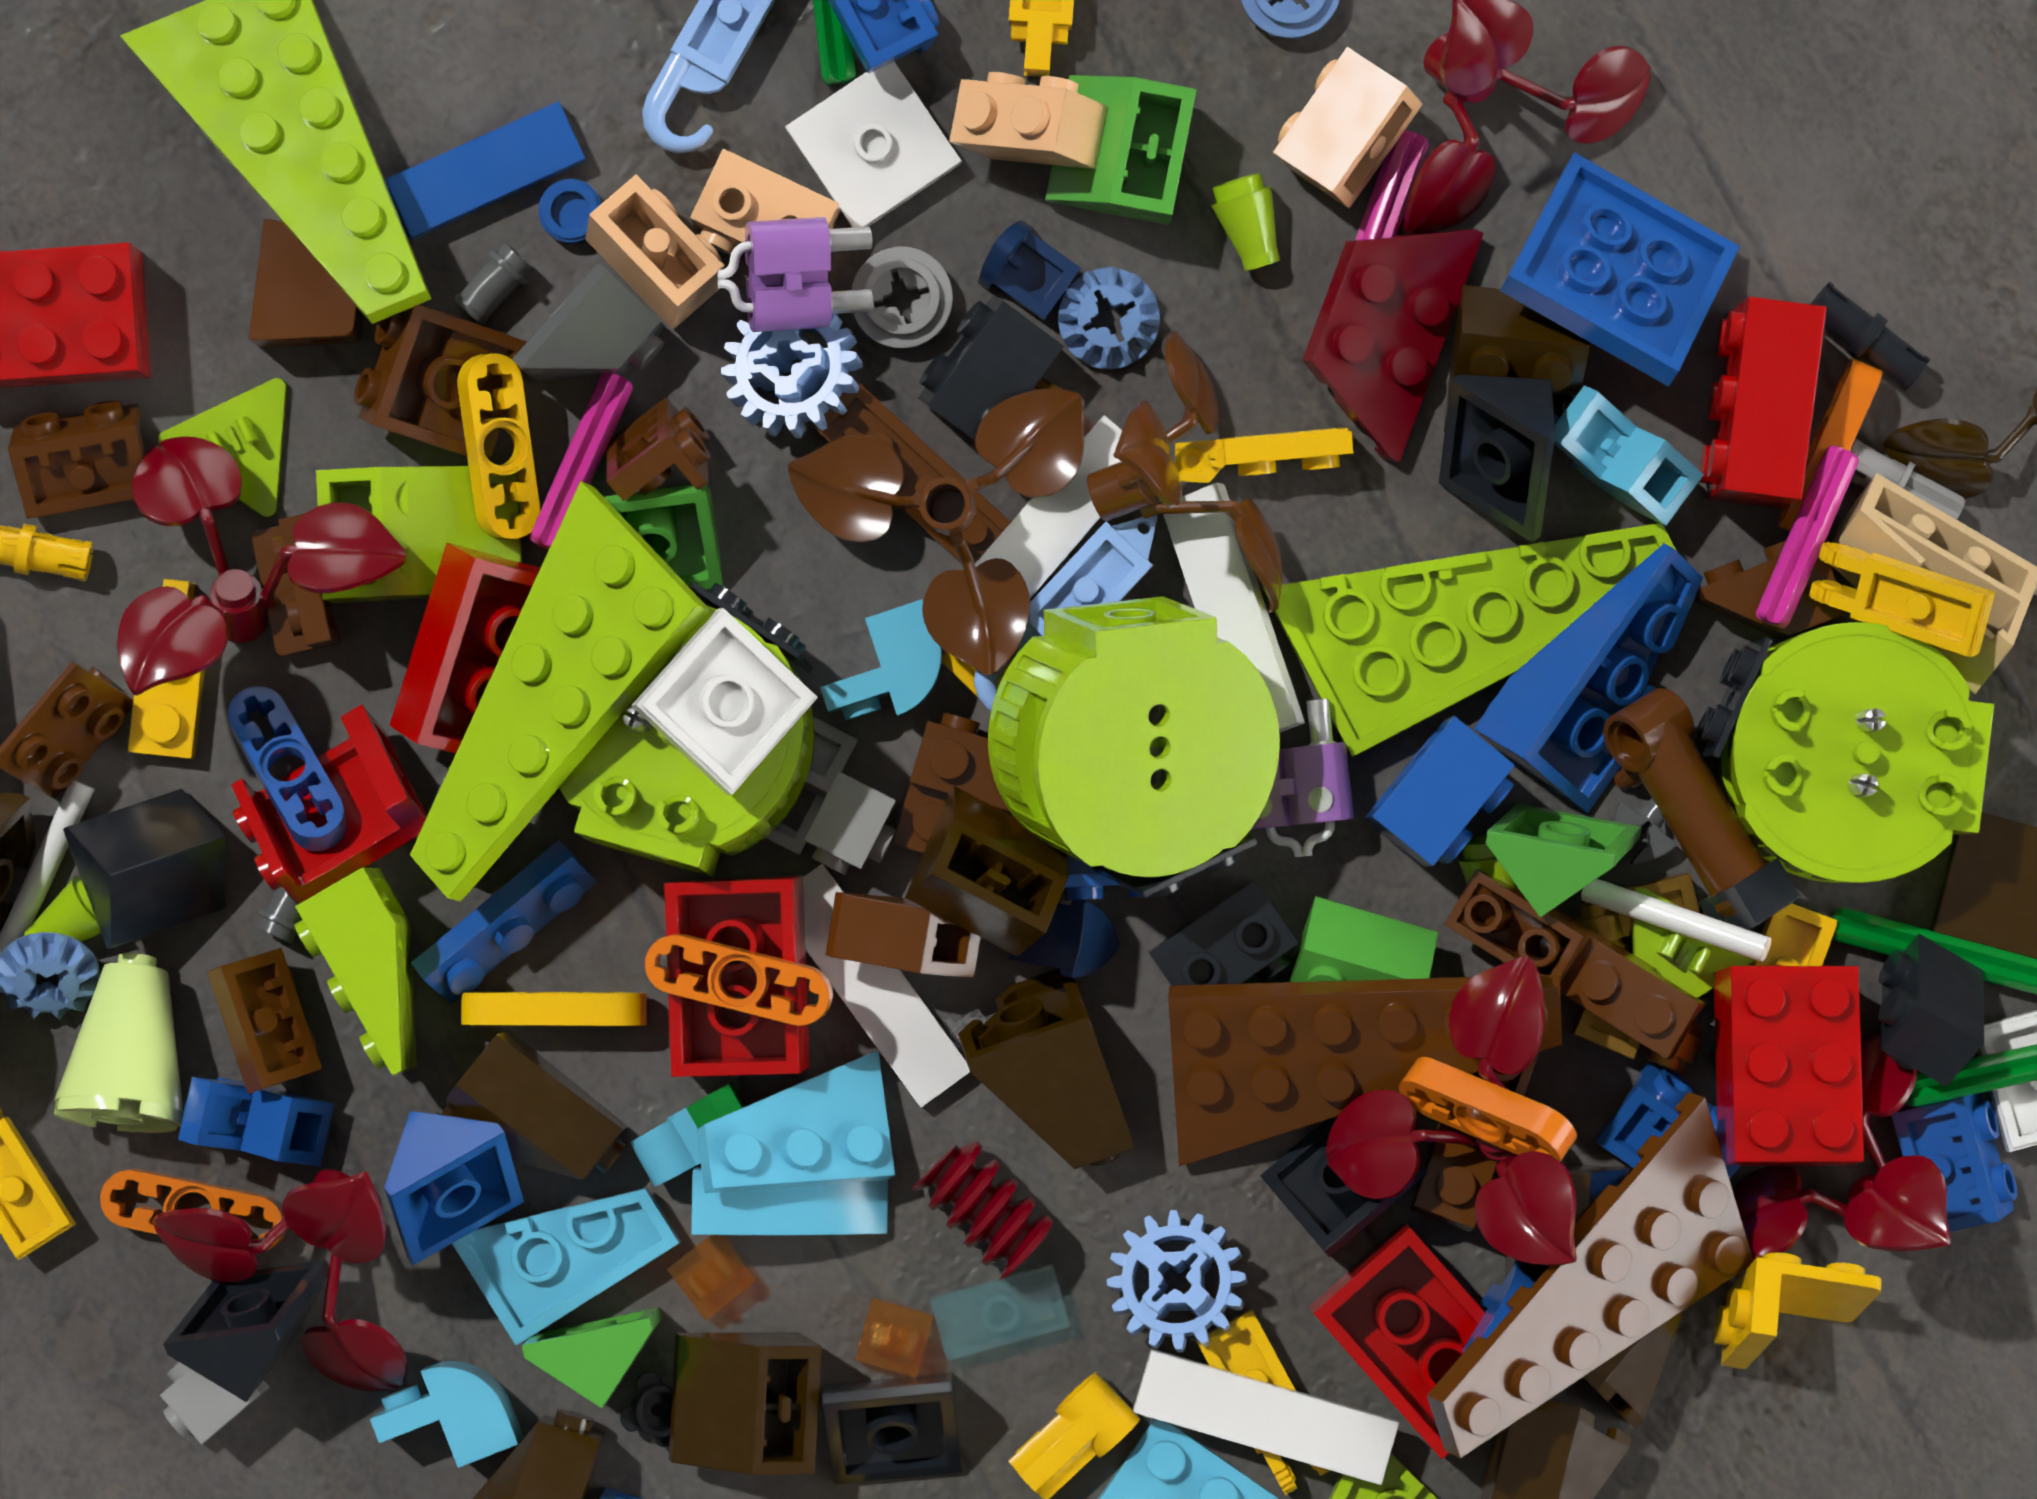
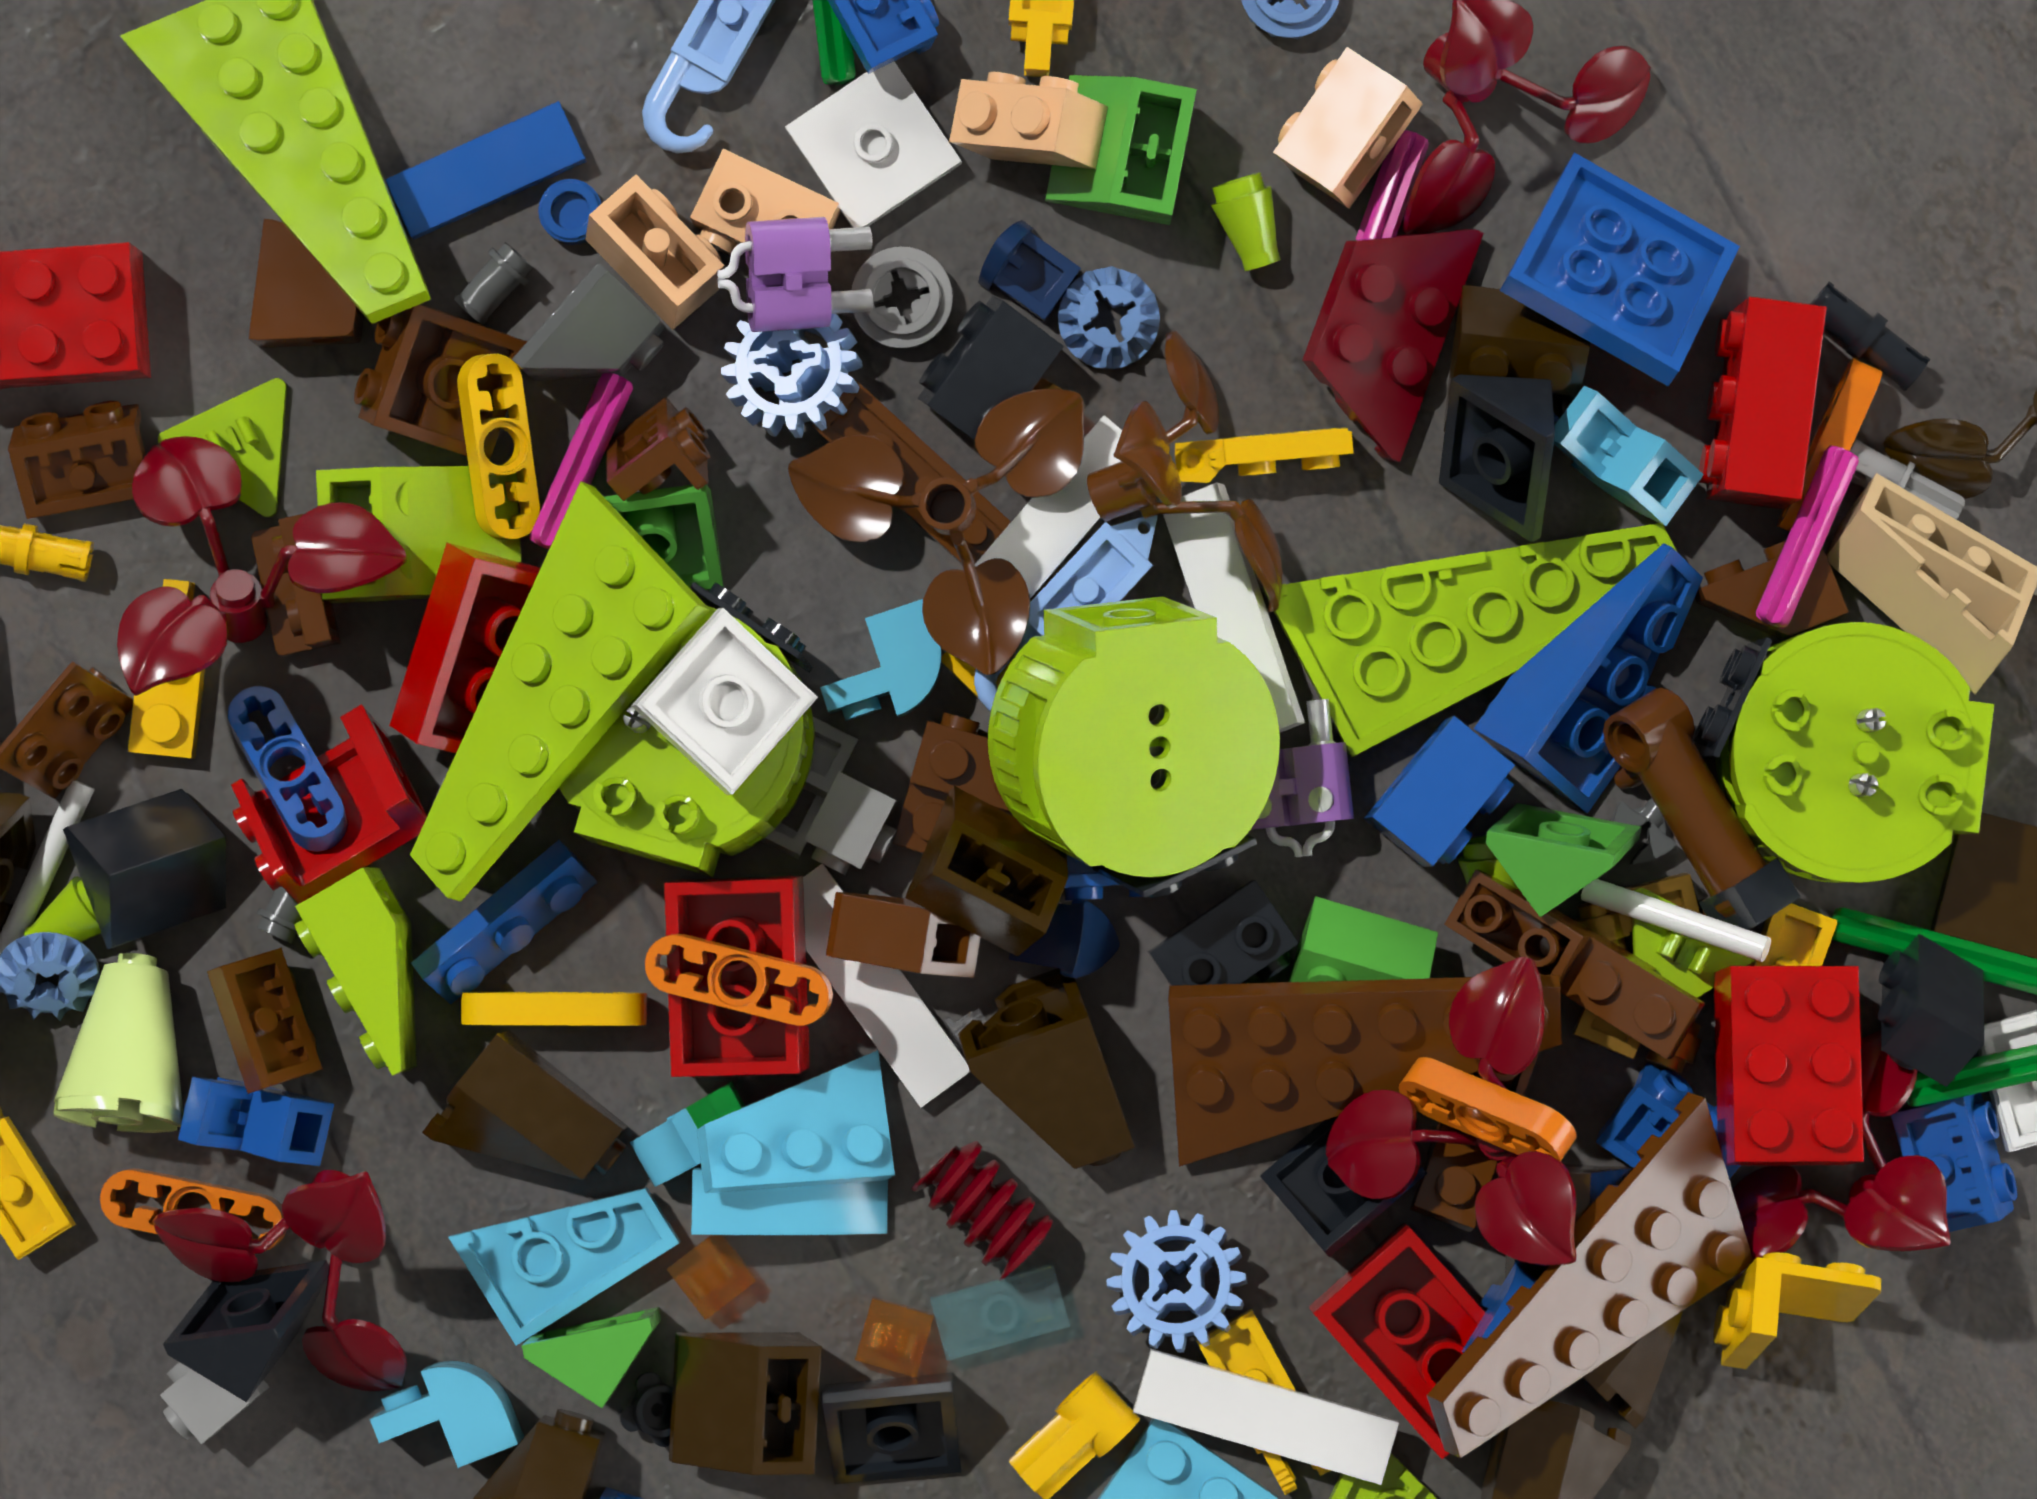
blue slope [384,1111,524,1265] -> none
yellow hinge [1809,542,1996,657] -> none

